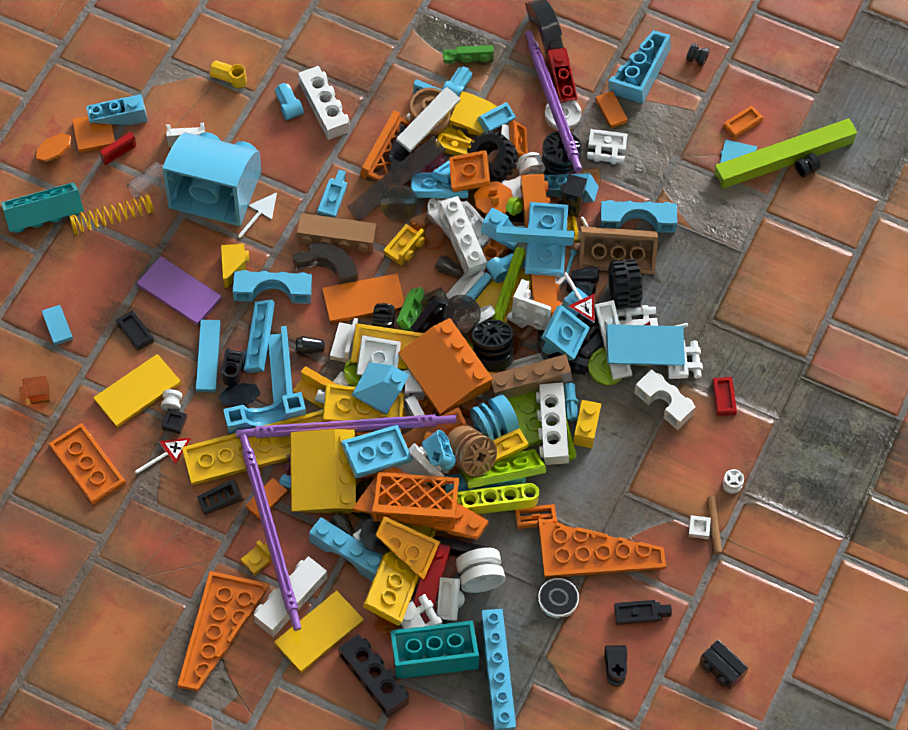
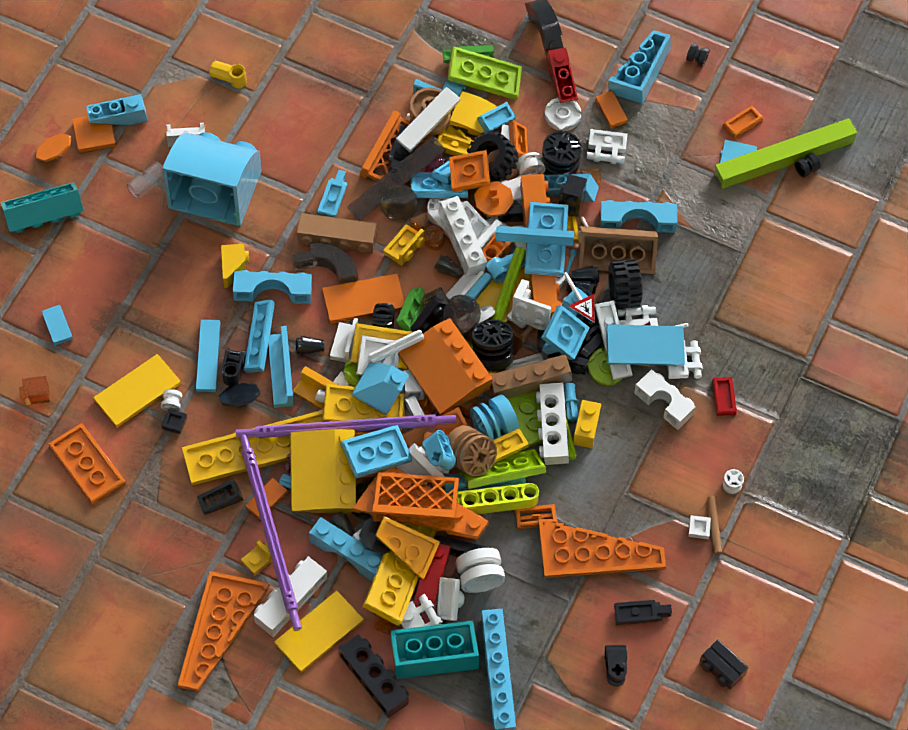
yellow piece [69,194,154,235] -> none
red tile [100,132,136,165] -> none
black tile [116,310,154,351] -> none
piece [135,437,192,474] -> none
medium lavender tile [137,256,222,326] -> none
medium azure arch [223,392,306,435] -> none
white piece [238,192,277,238] -> none
medium azure piece [274,83,304,120] -> none
white brick [298,66,350,140] -> none
medium azure arch [481,208,519,250] -> none
lime plate [506,197,523,216] -> none
medium lavender axle [525,31,582,173] -> none
black tile [538,578,579,618] -> none
none -> white axle [368,330,424,363]
none -> lime tile [447,46,522,100]

